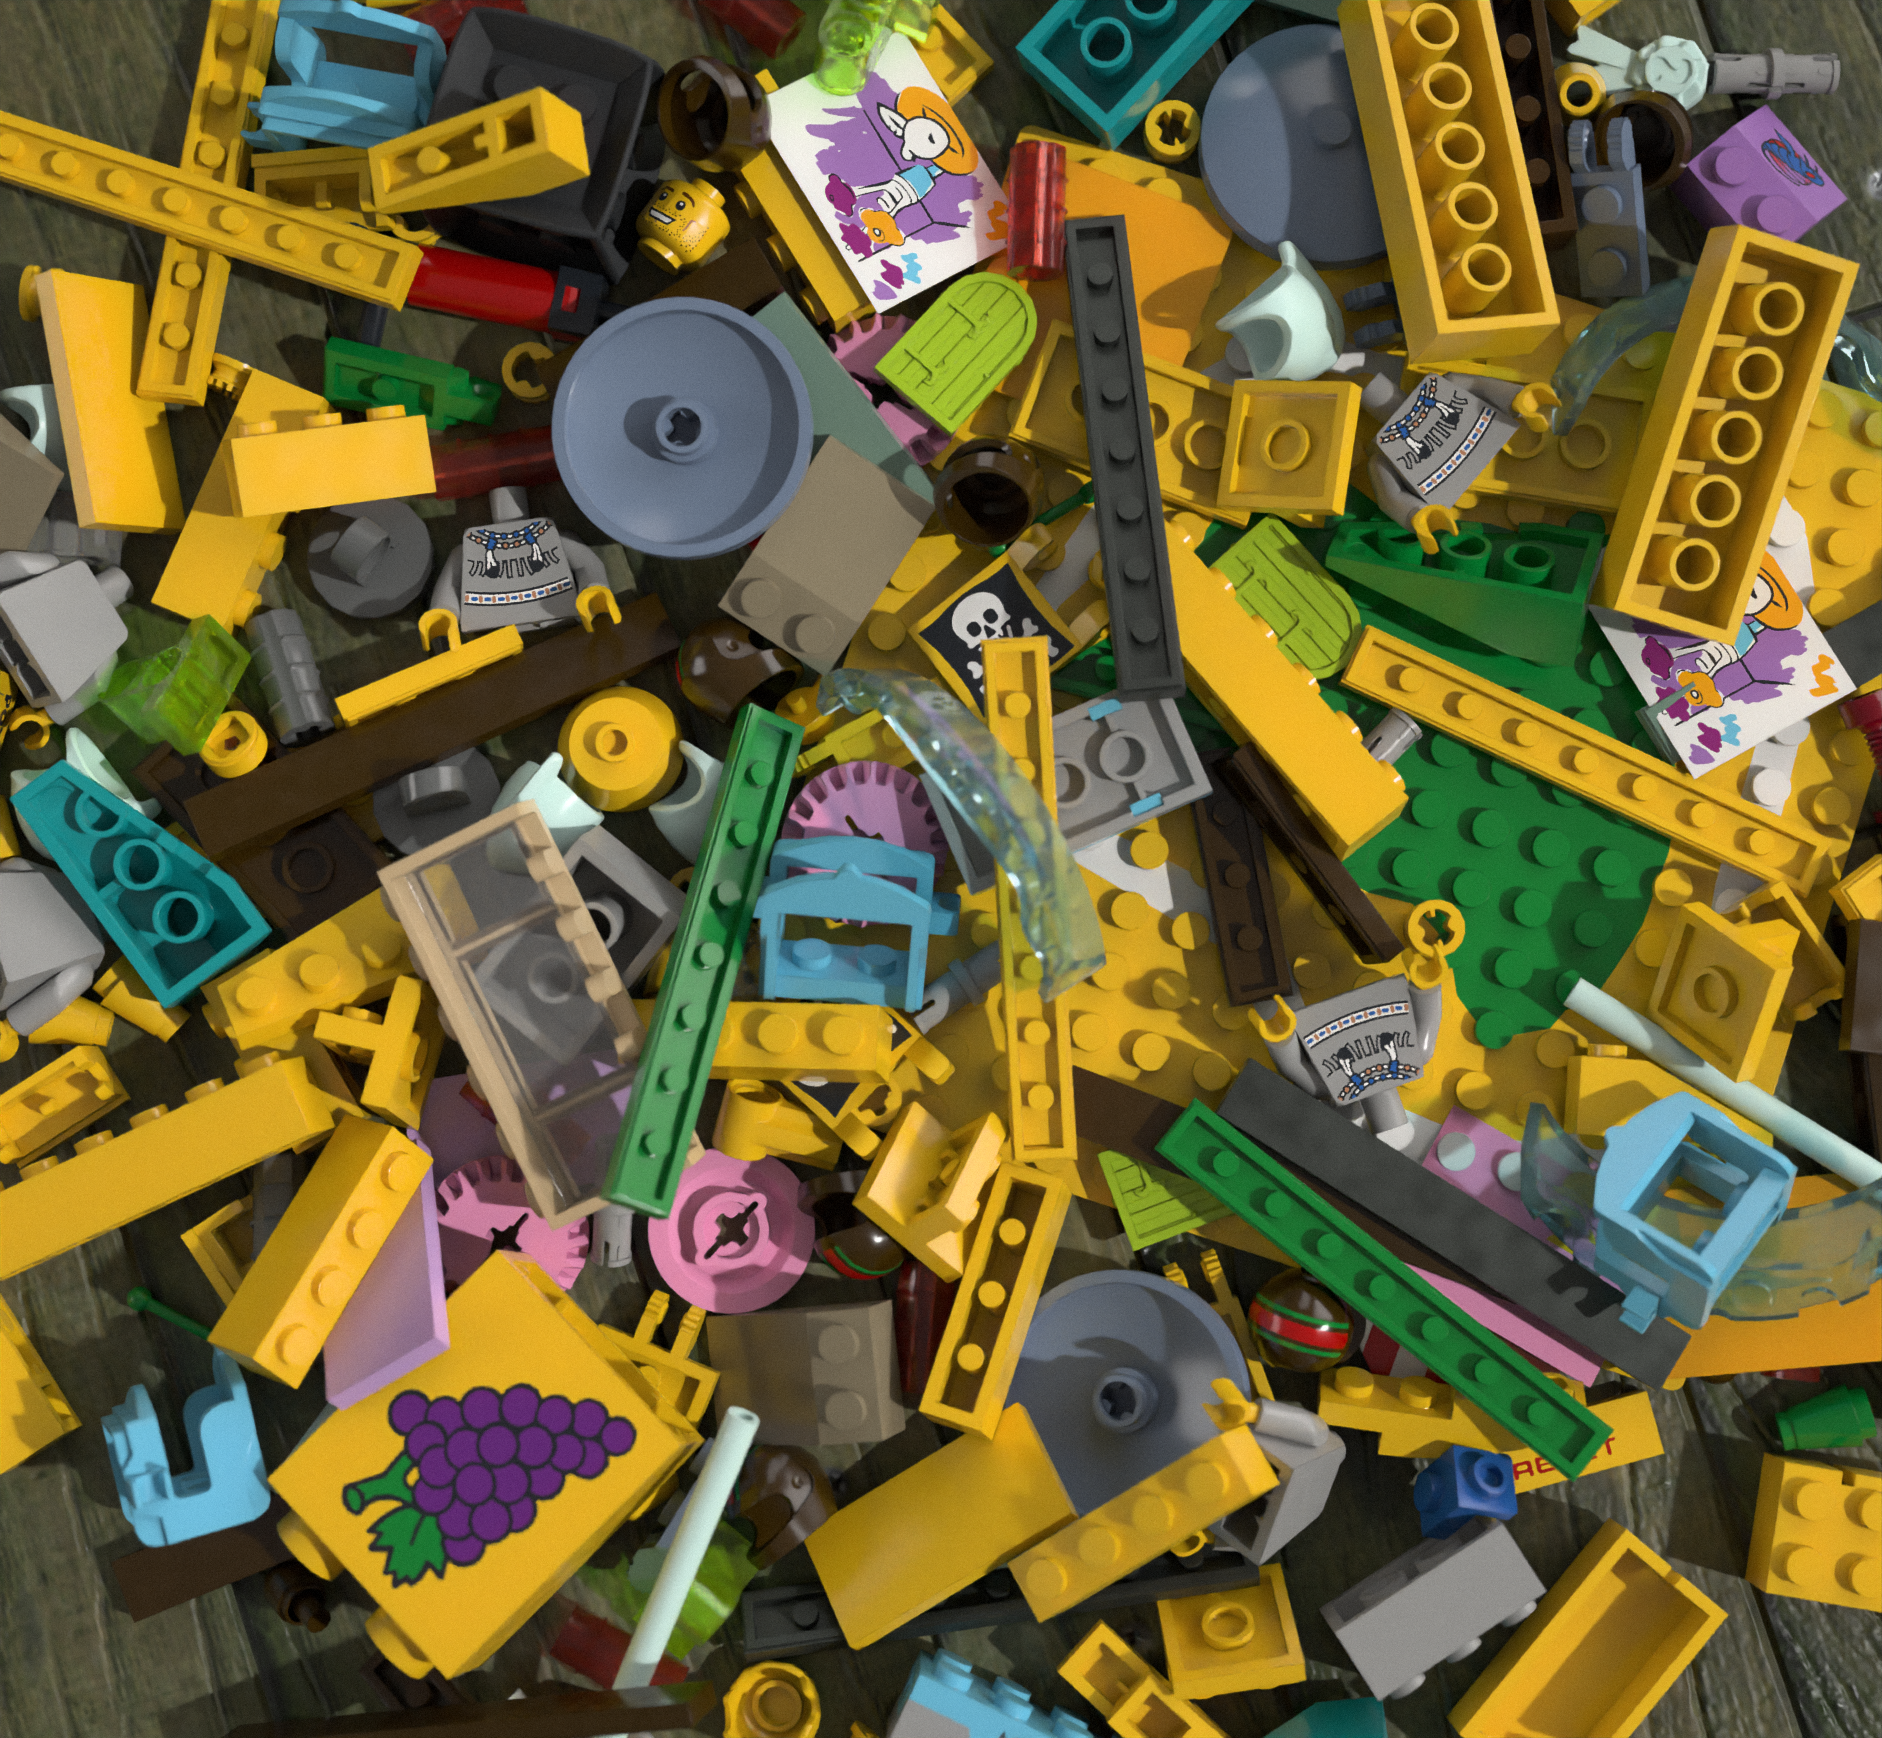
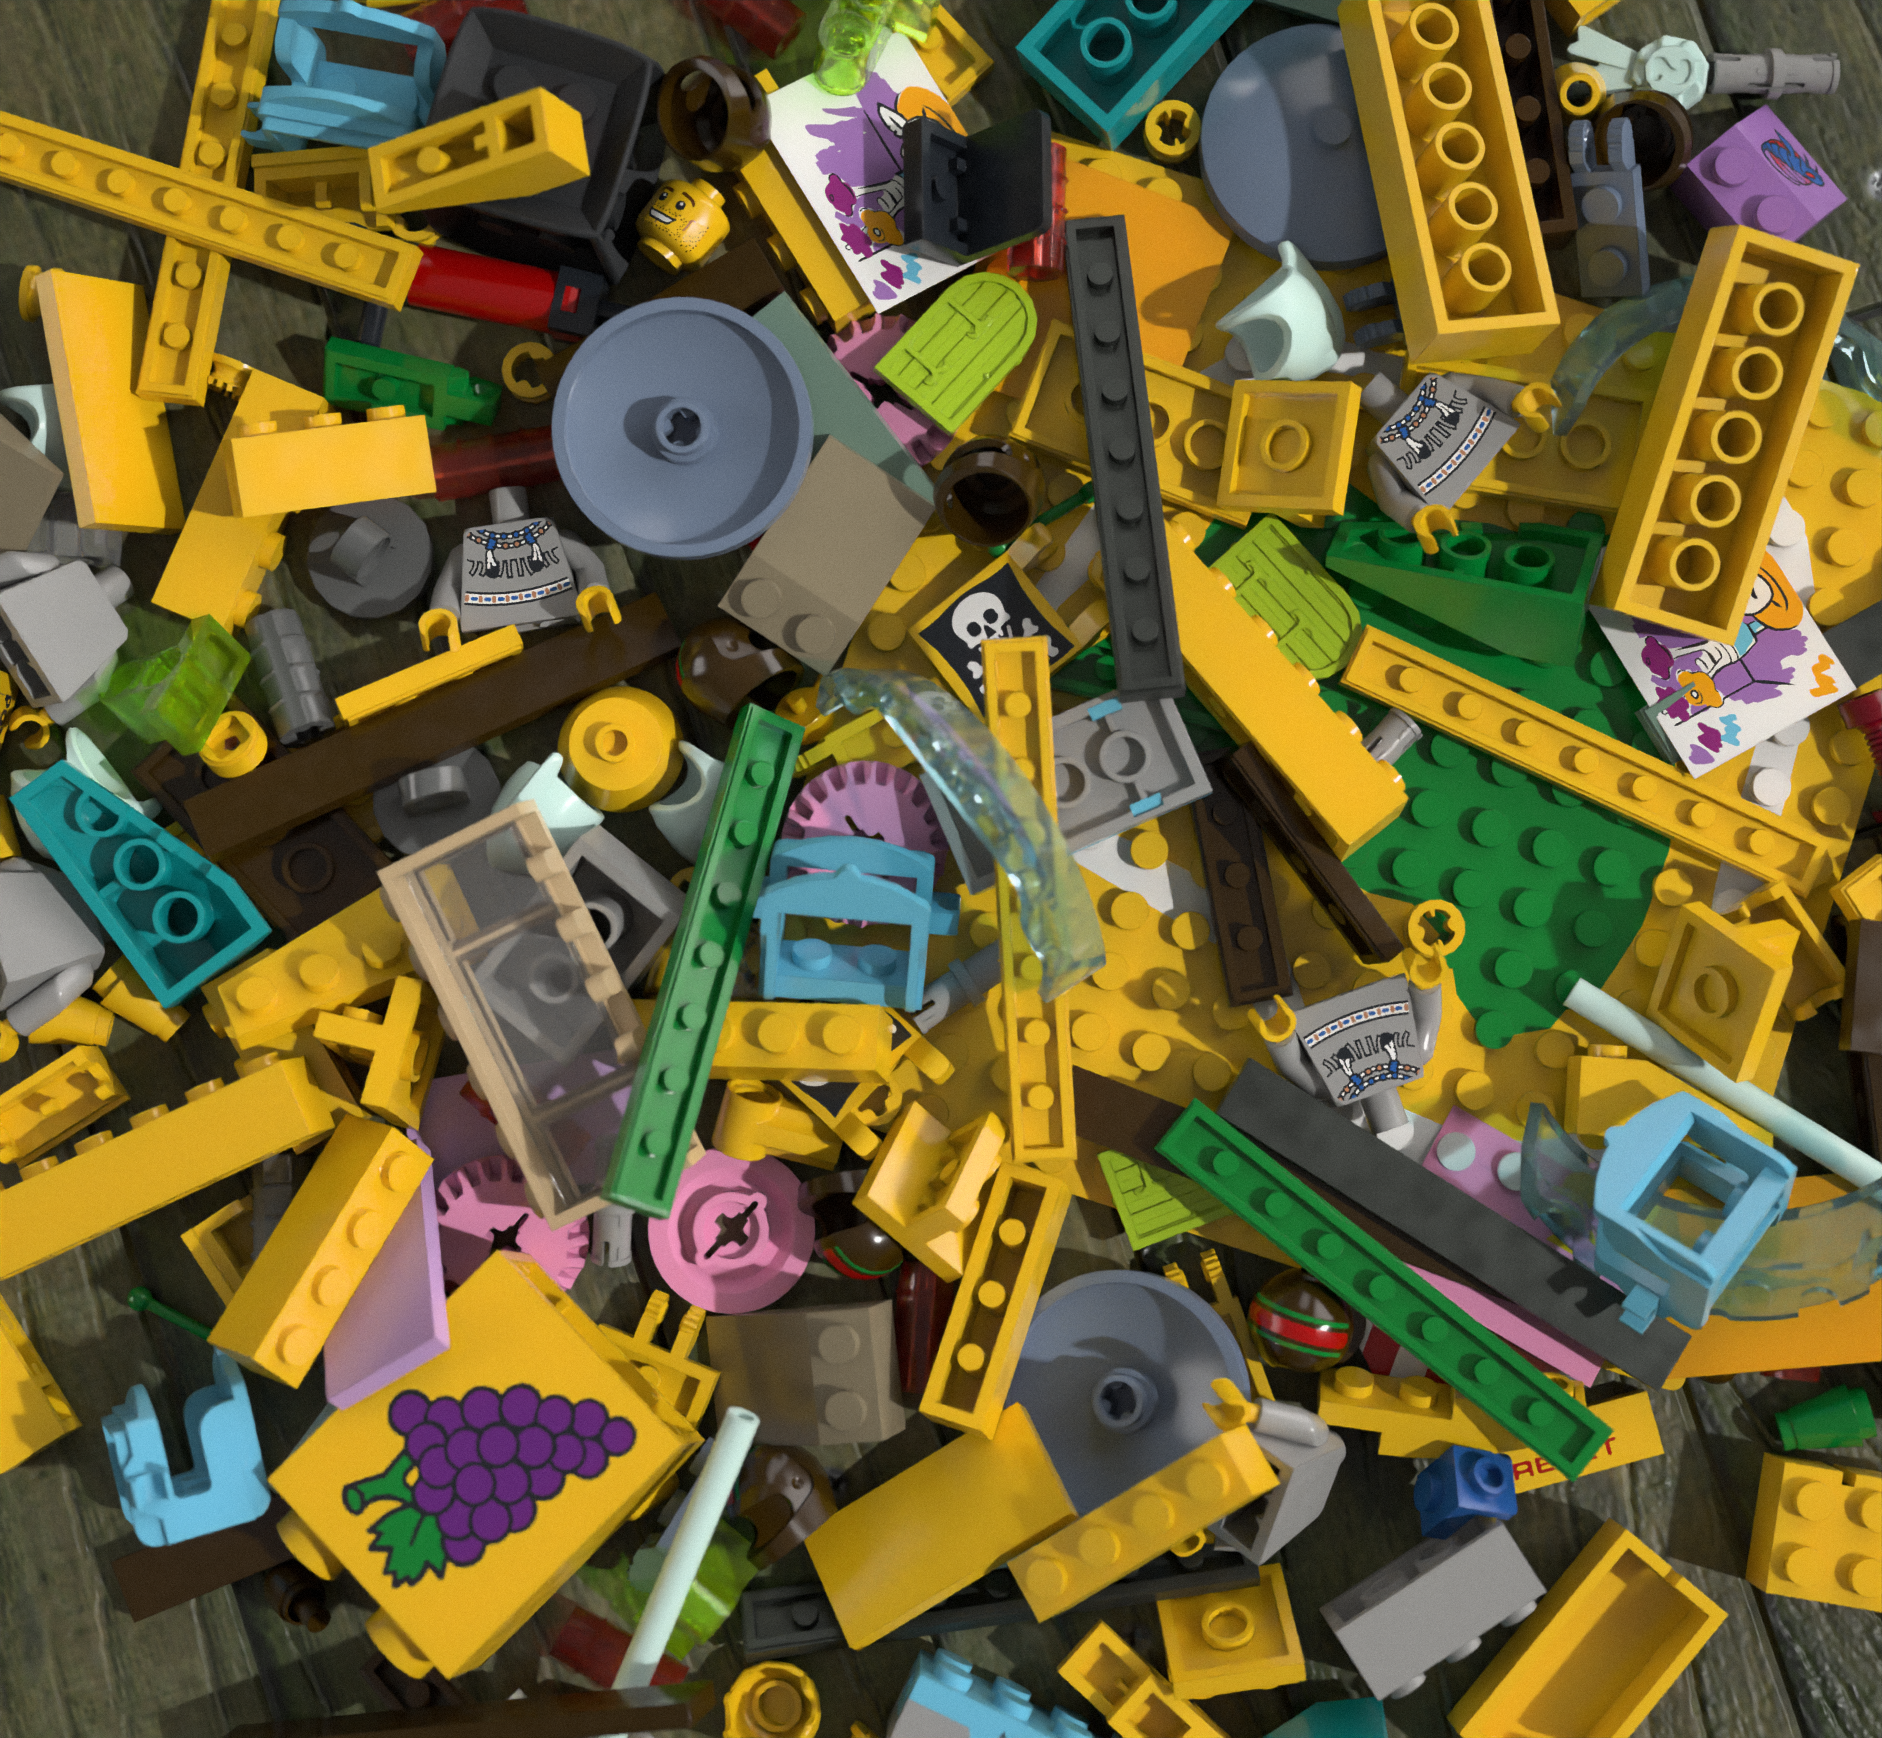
none -> black bracket [903,109,1053,267]

